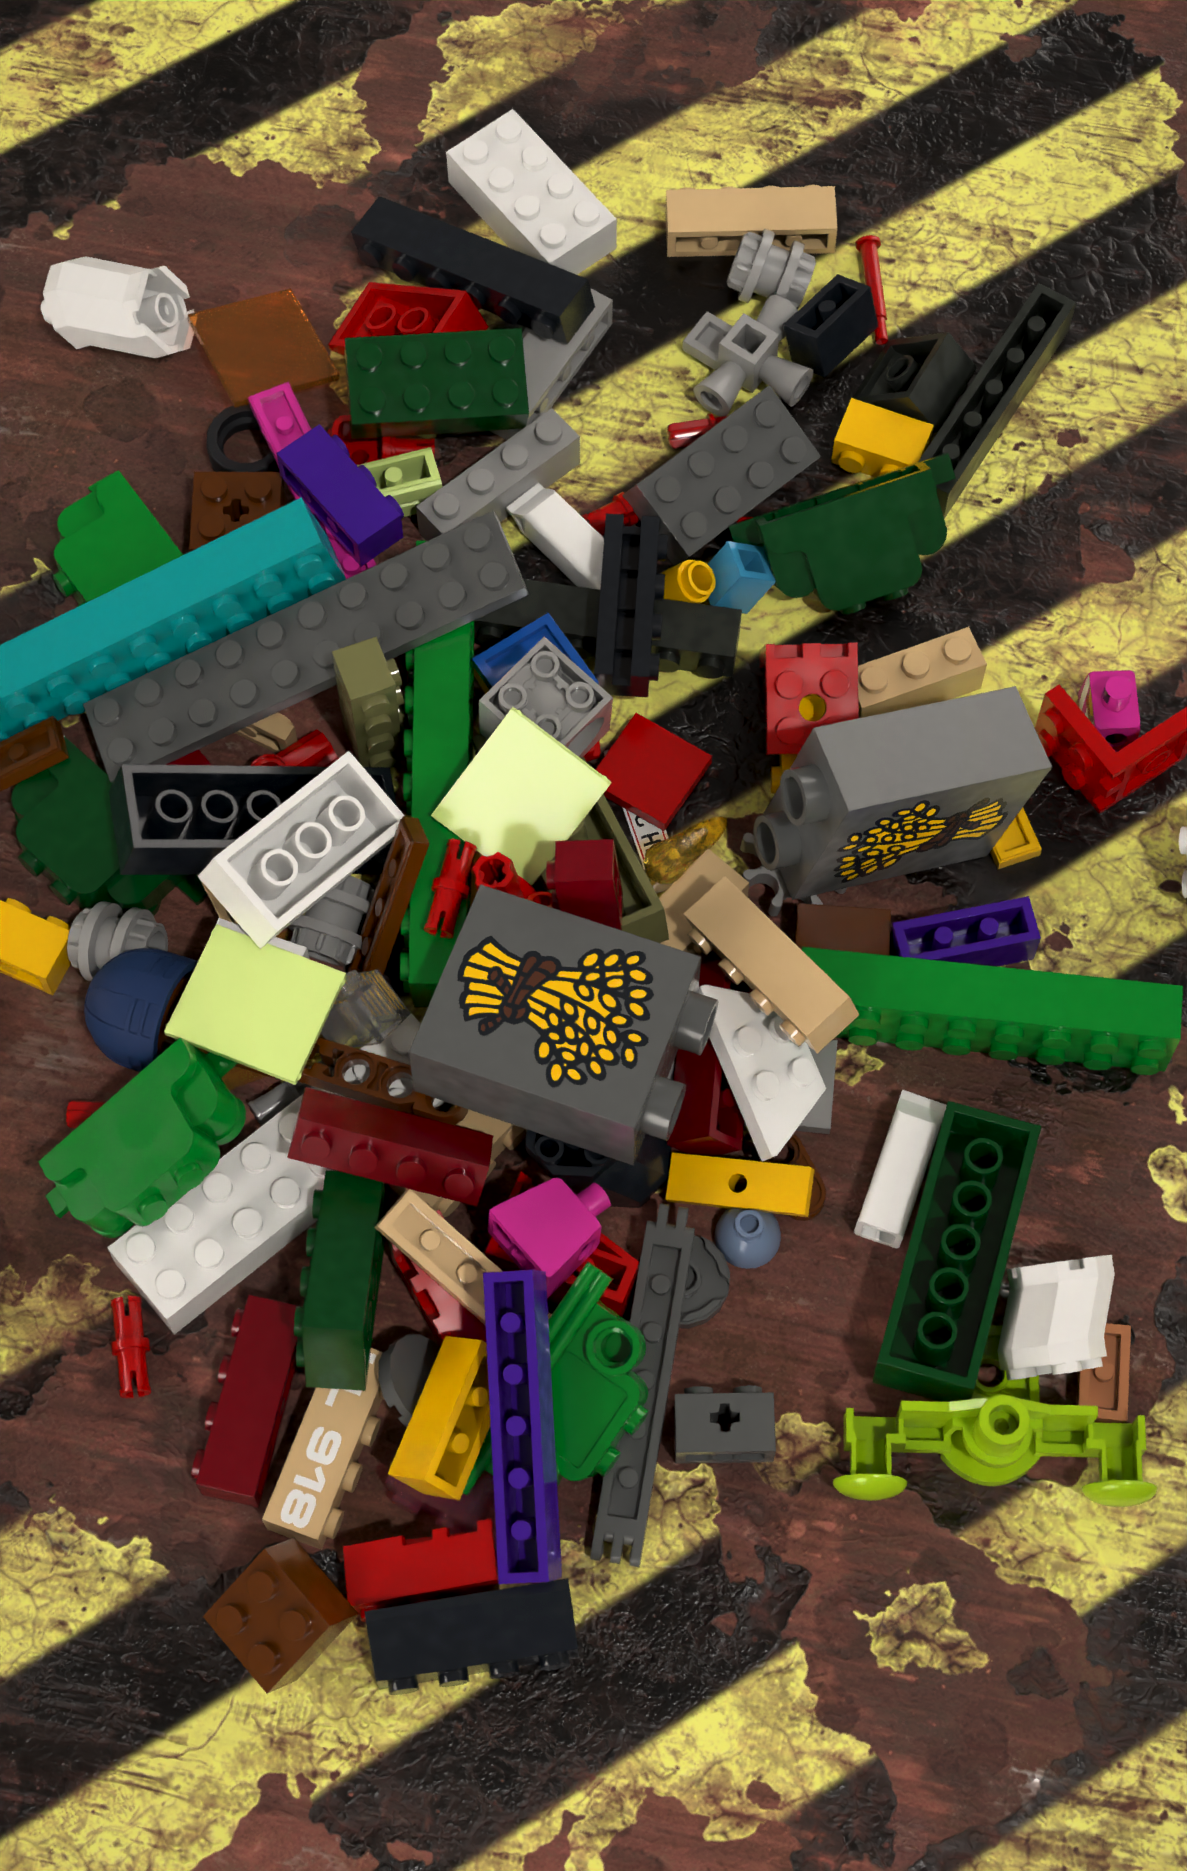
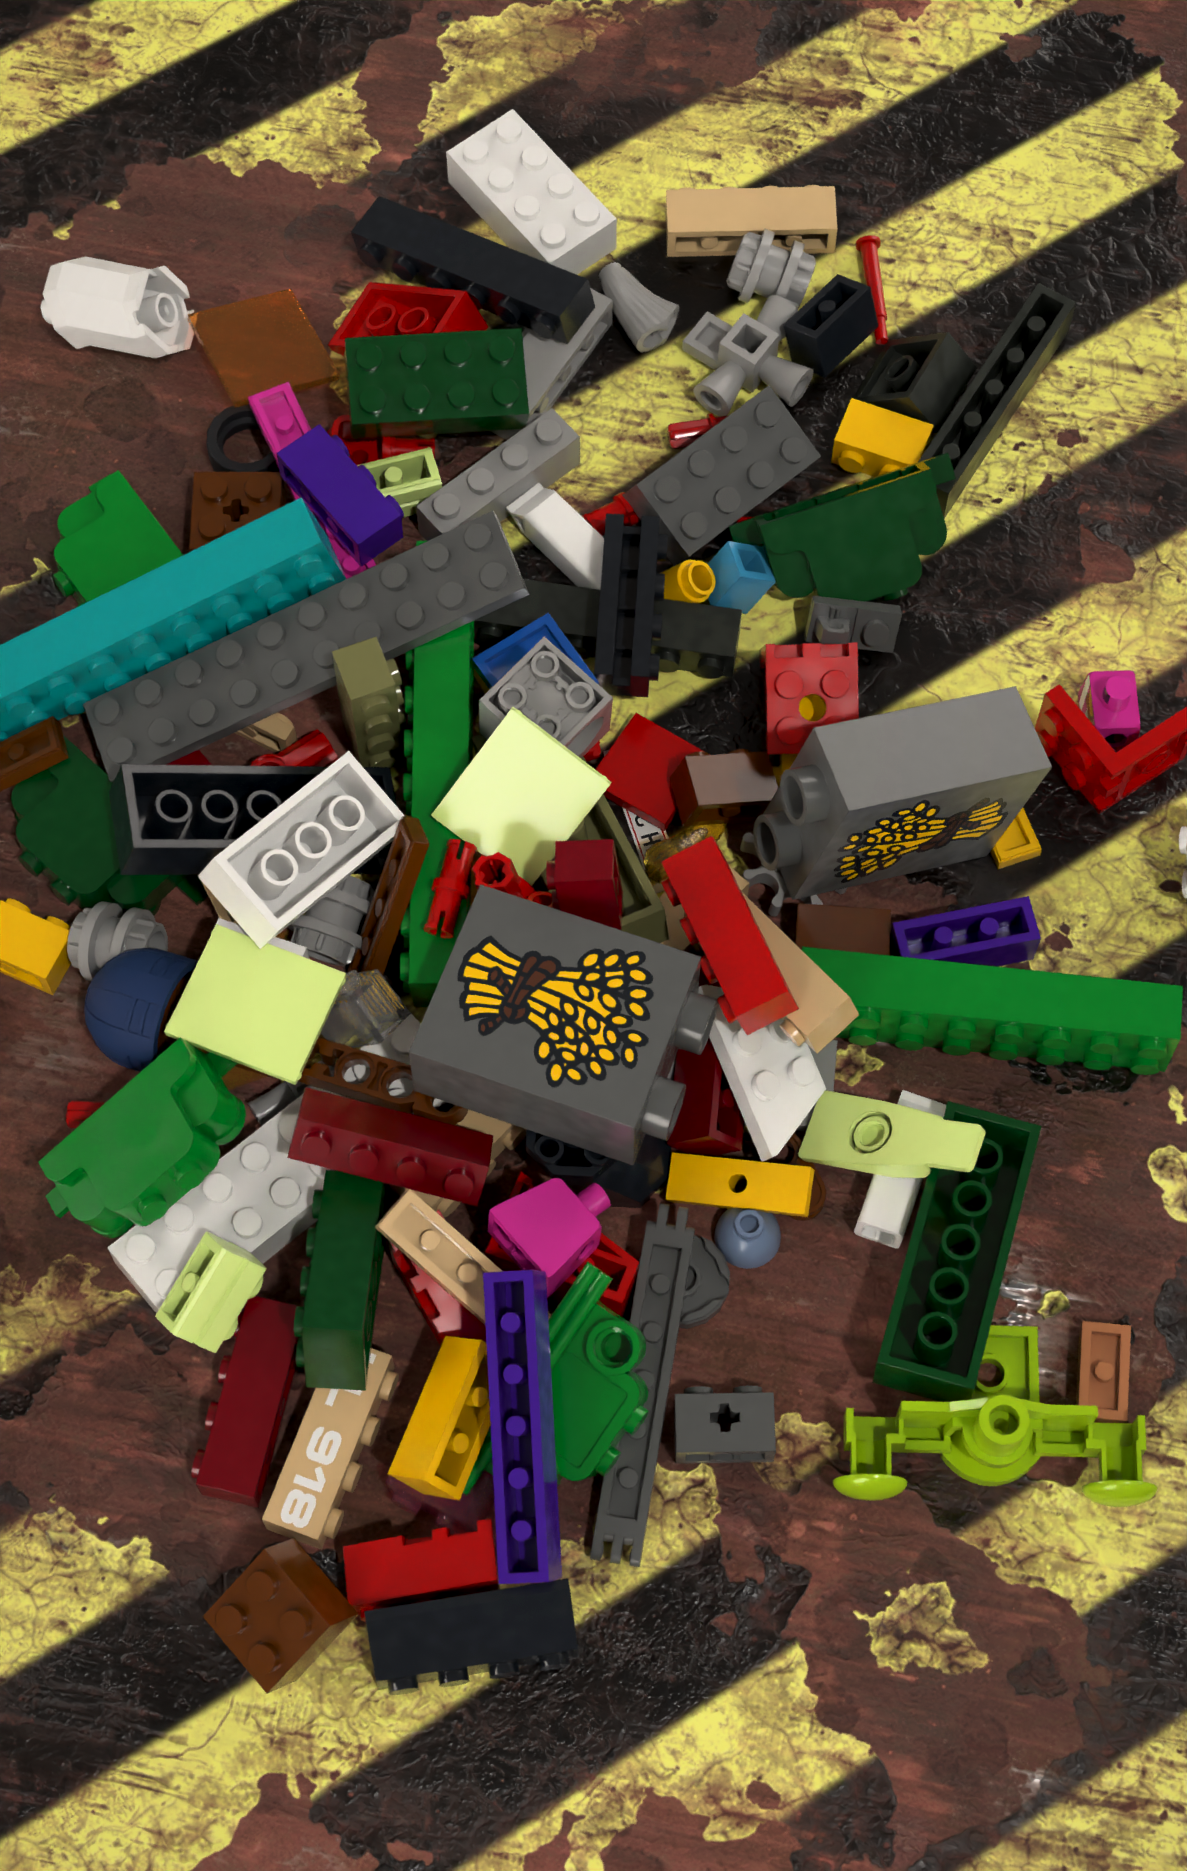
red pin [110,1295,151,1399] -> none
dark grey tile [378,1334,440,1427] -> none
tan brick [858,627,987,718] -> none
white brick [997,1255,1115,1380] -> none
none -> yellowish green brick [155,1231,267,1353]
none -> light grey piece [599,262,679,352]
none -> red brick [661,836,799,1035]
none -> reddish brown brick [669,749,778,826]
none -> yellowish green piece [798,1091,986,1178]
none -> dark grey hinge [804,596,902,653]

